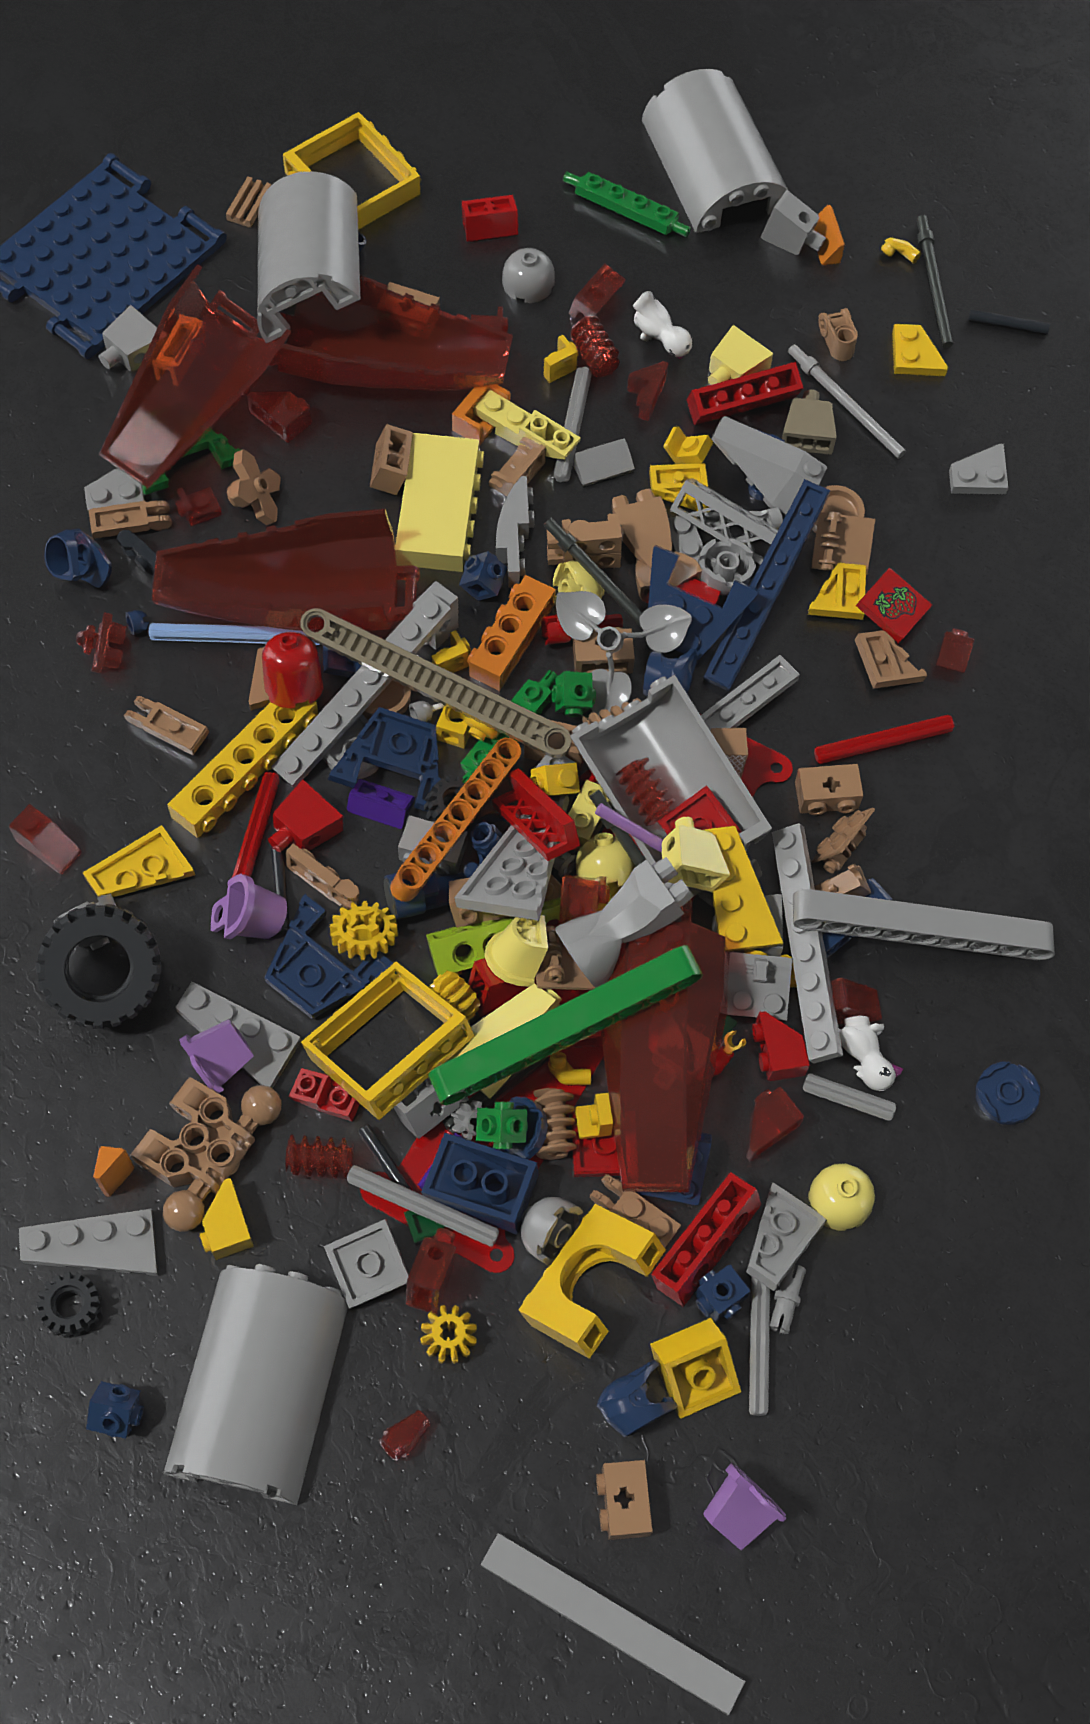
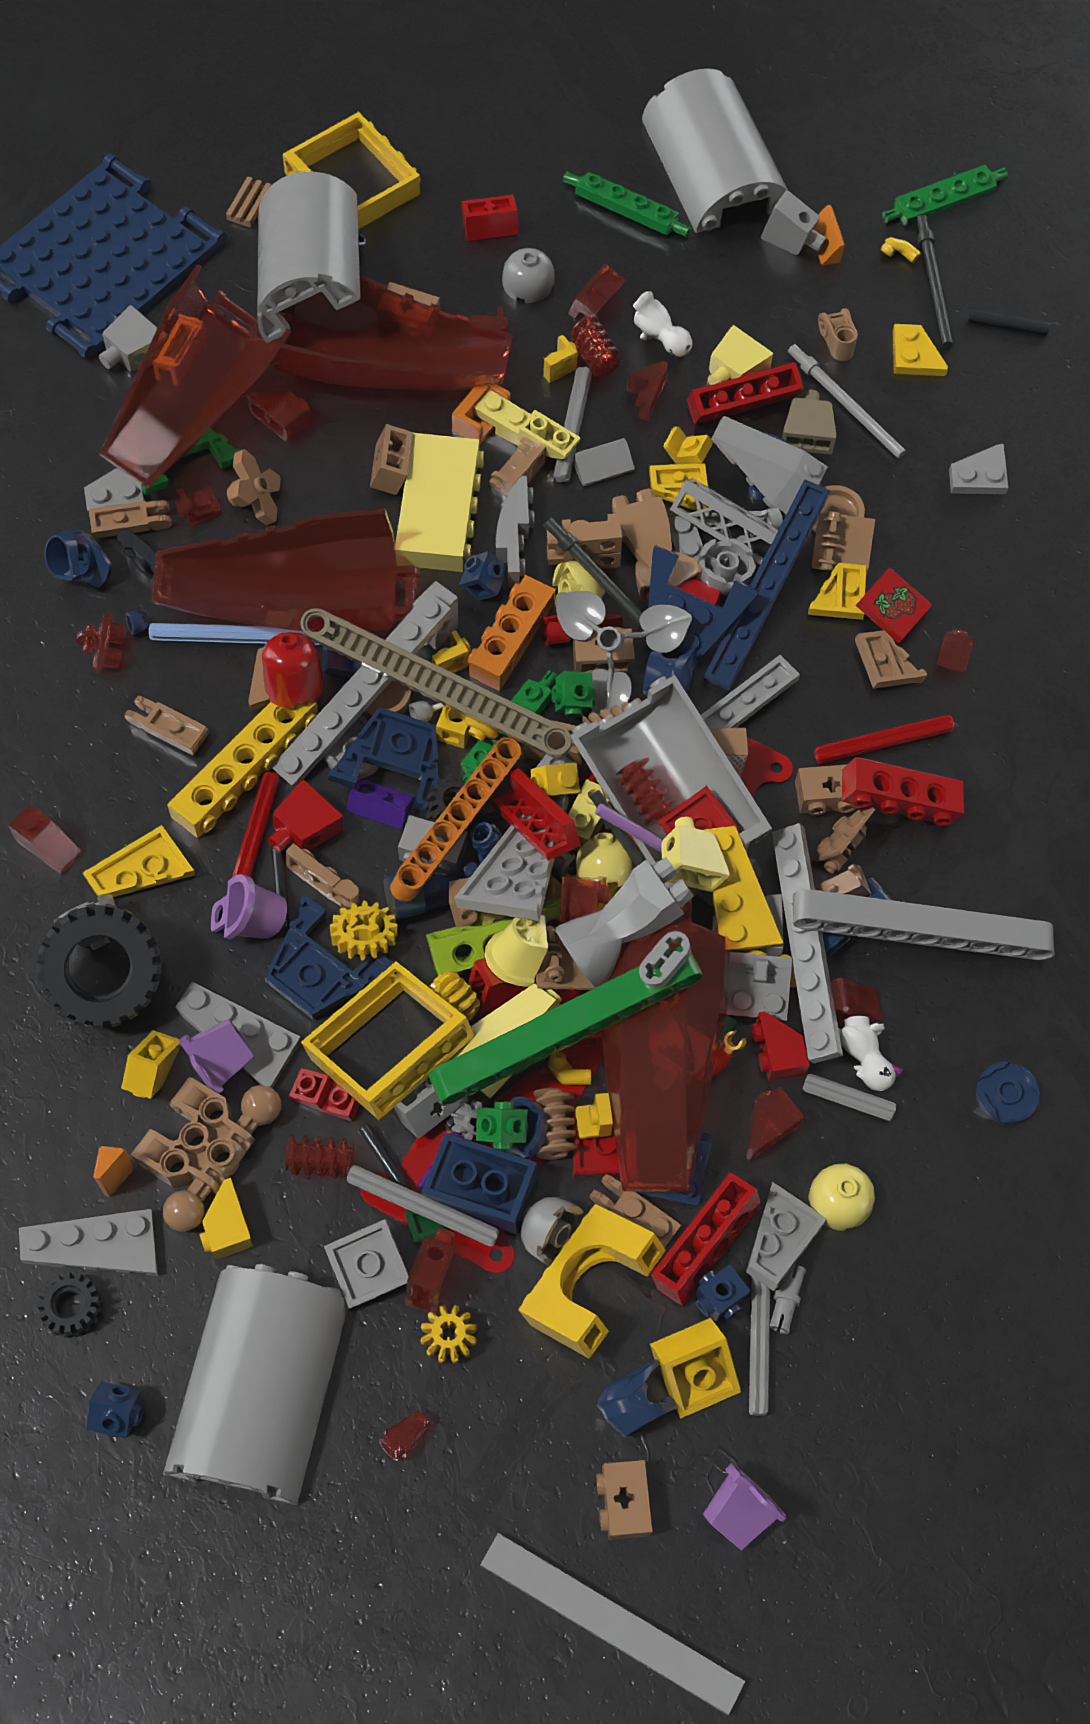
none -> yellow slope [121,1030,181,1099]
none -> light grey beam [639,931,691,989]
none -> red brick [842,757,964,826]
none -> green plate [882,164,1008,224]

